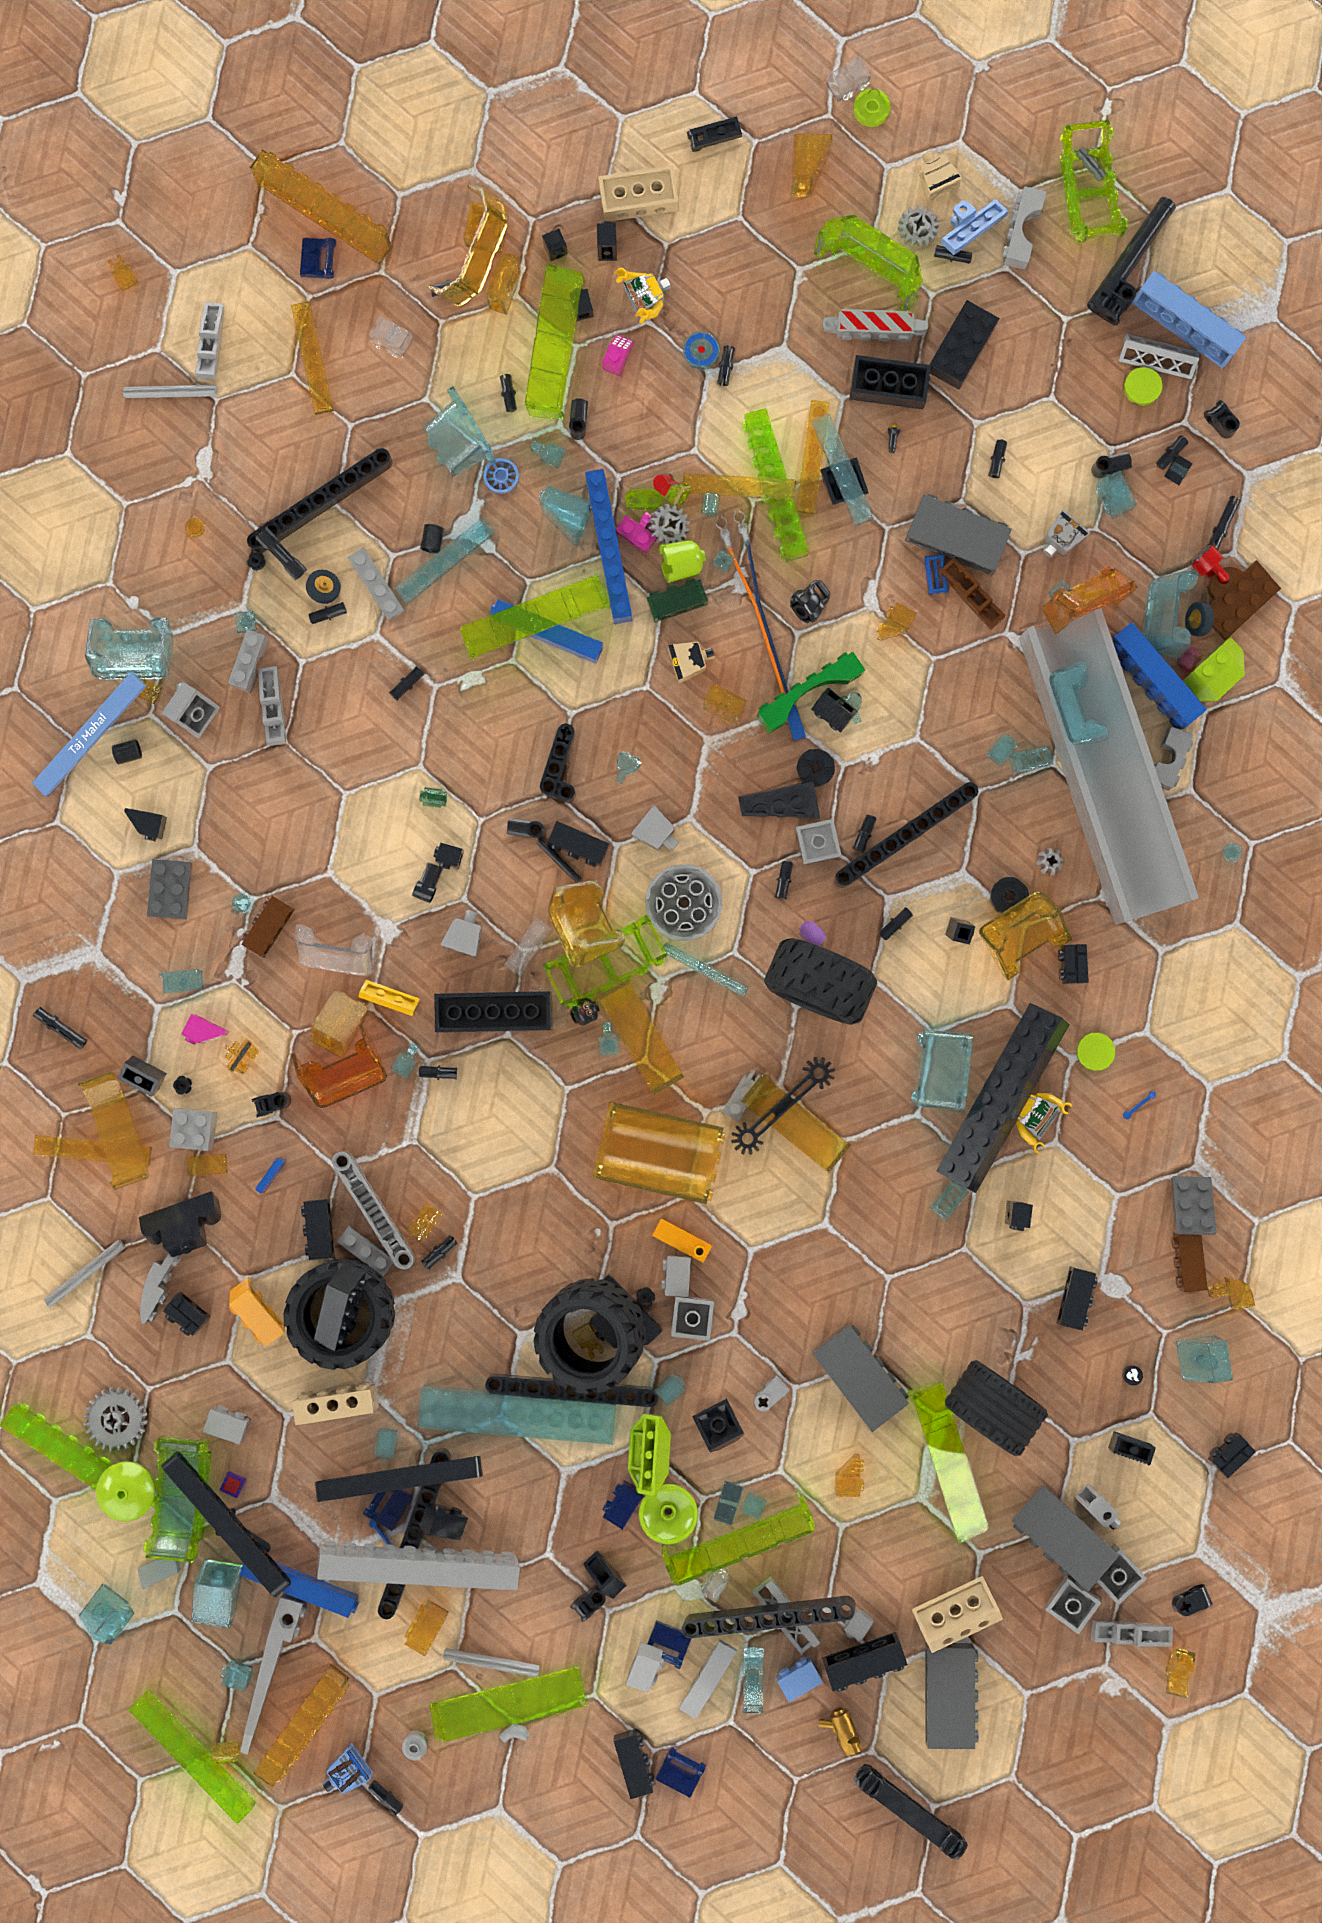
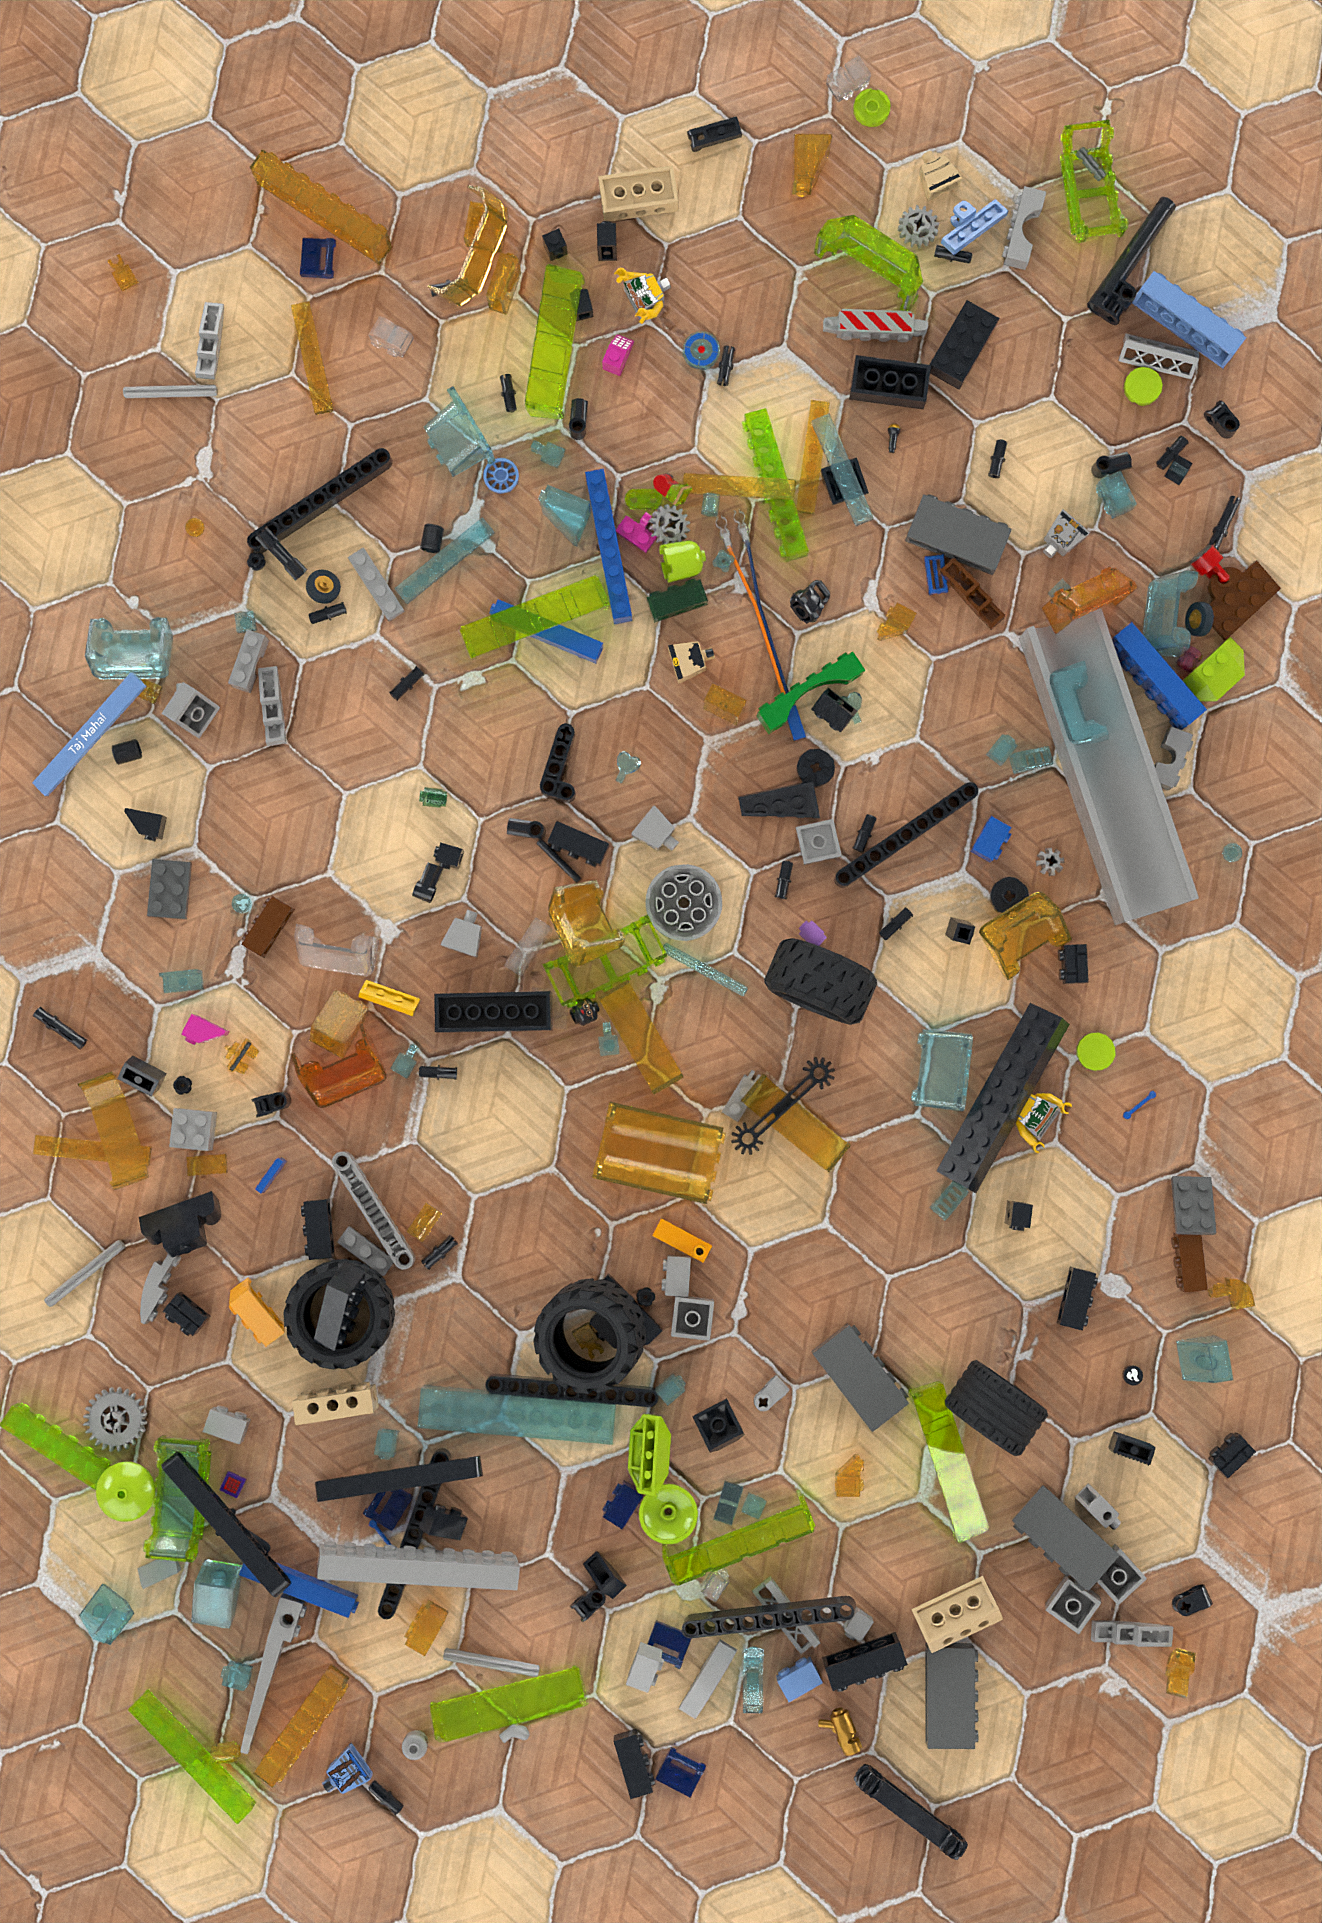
none -> blue brick [970,816,1012,862]

